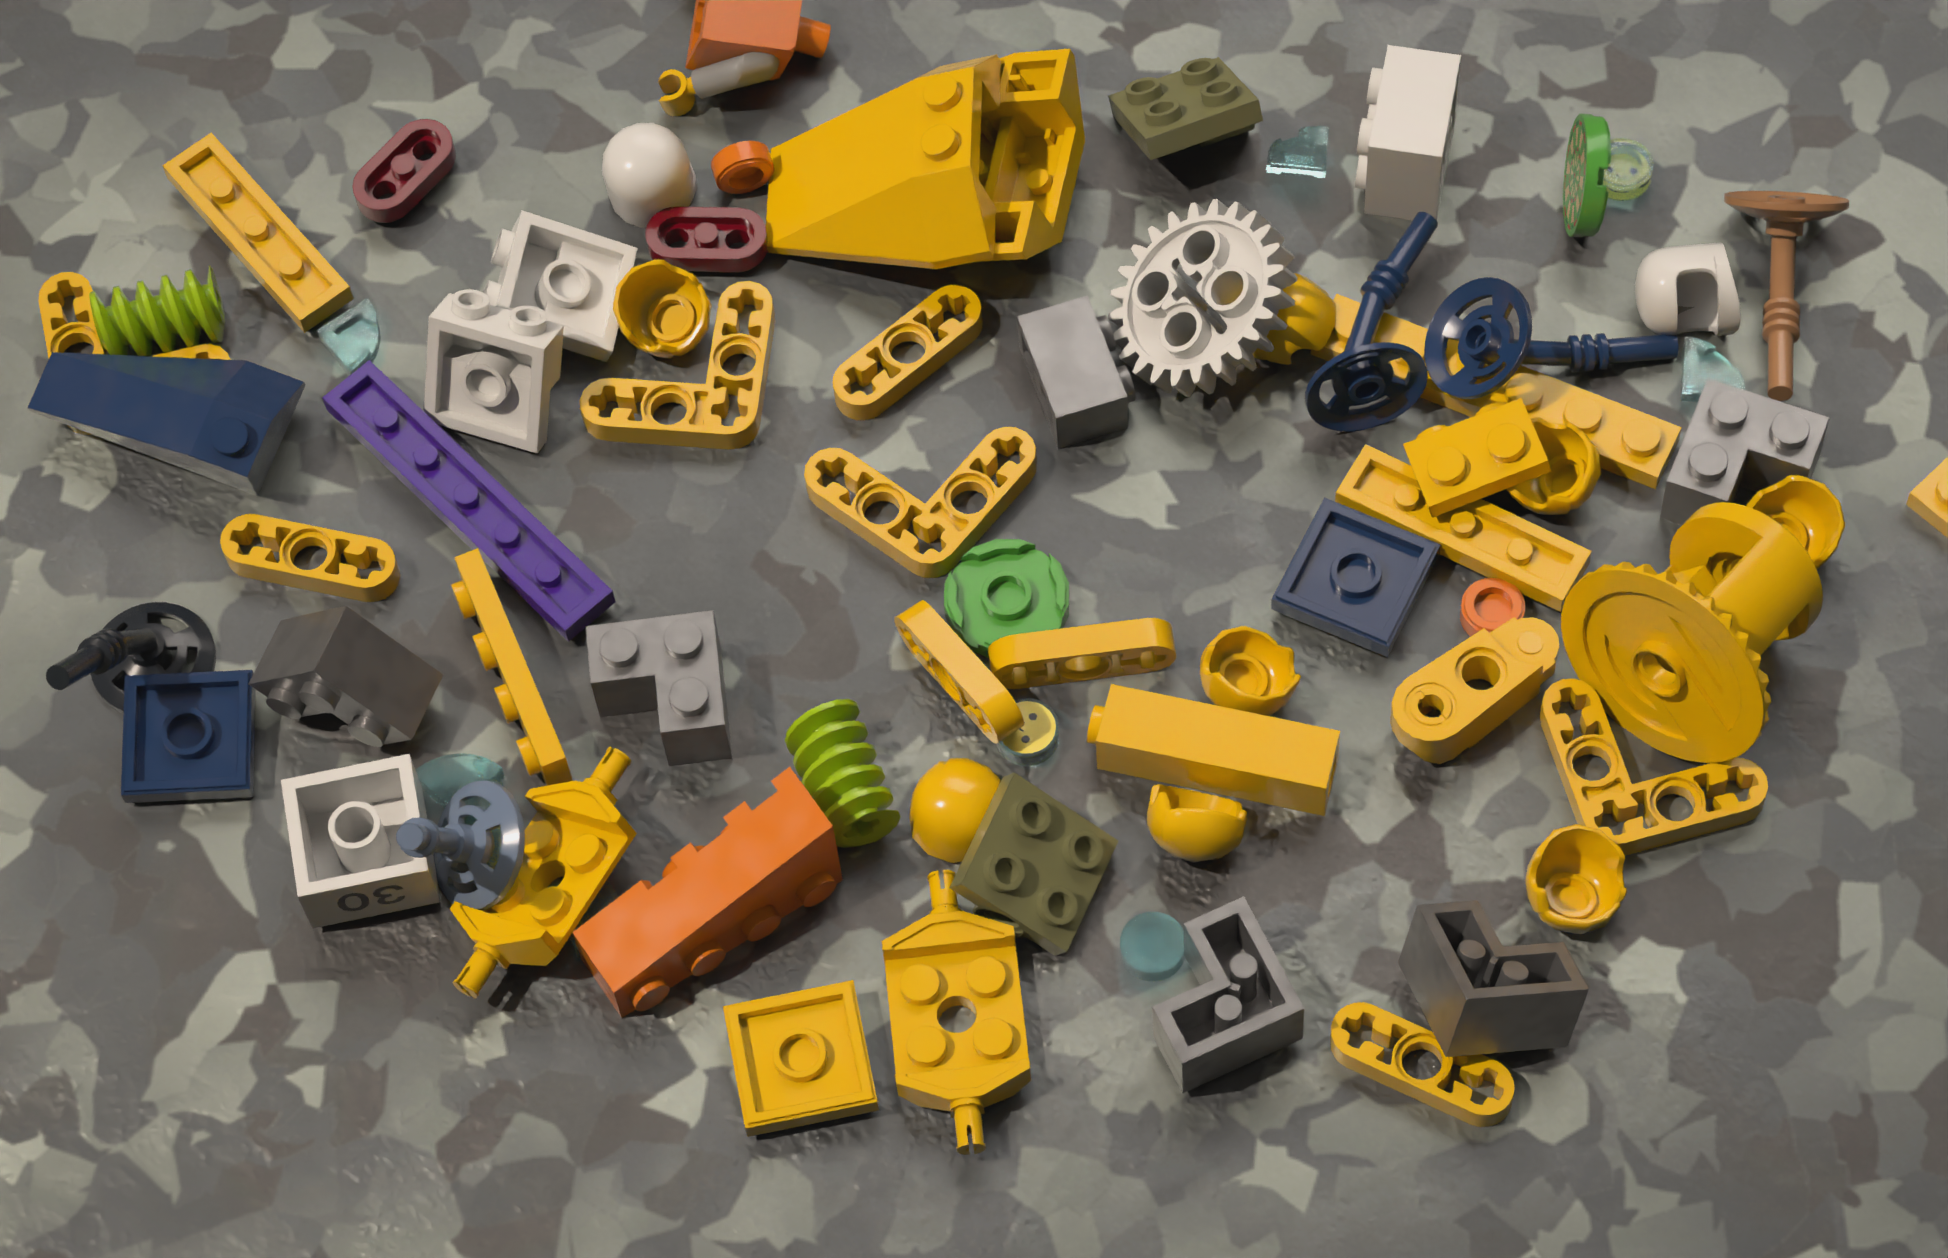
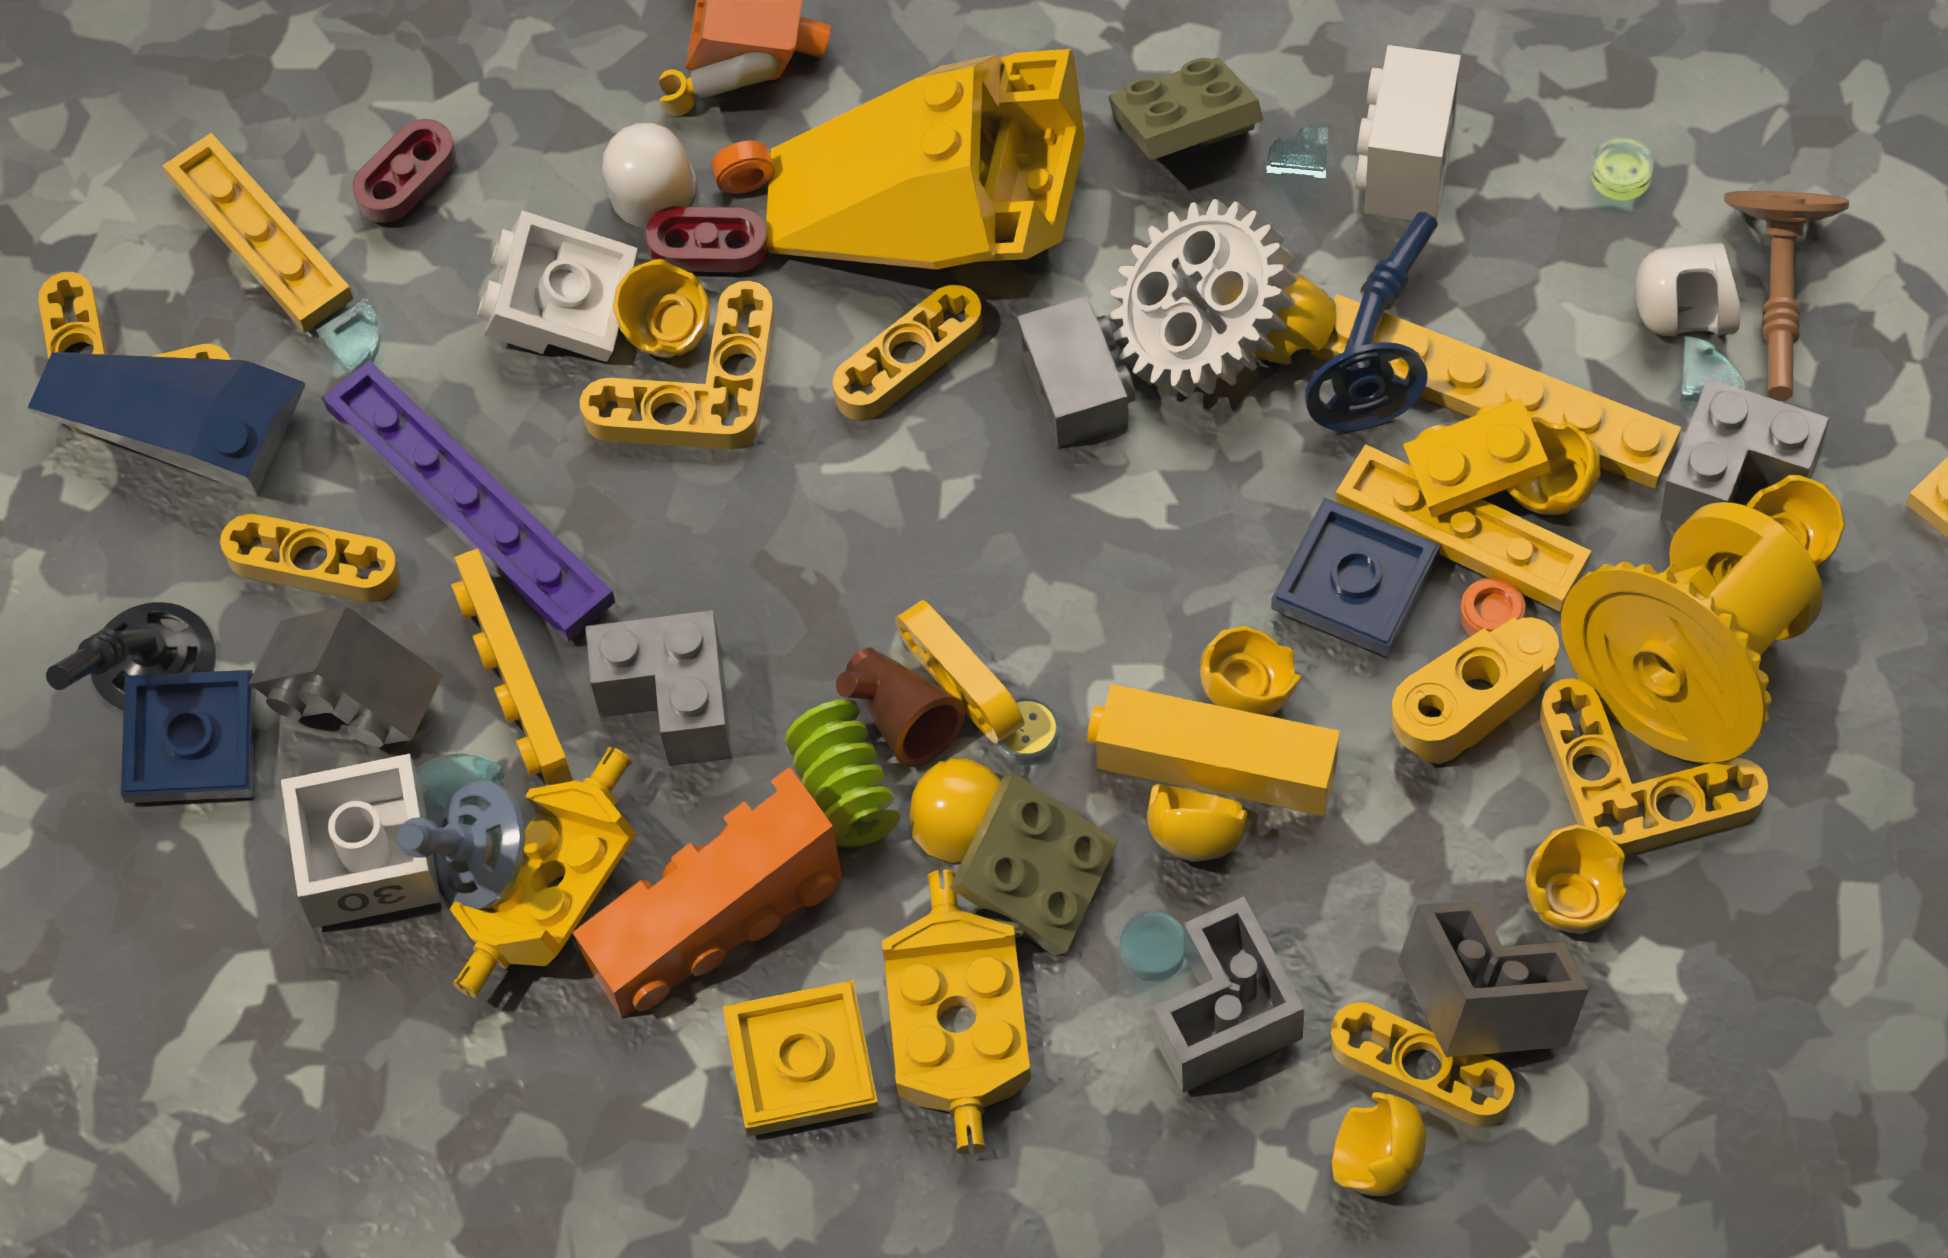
lime piece [89,265,225,356] -> none
white plate [424,289,564,453] -> none
yellow beam [804,427,1037,578] -> none
bright green tile [944,539,1070,658] -> none
yellow beam [988,618,1176,689] -> none
dark blue dish [1424,277,1679,399] -> none
bright green tile [1563,114,1611,238] -> none
none -> copper piece [836,647,966,767]
none -> yellow hair [1331,1092,1427,1196]

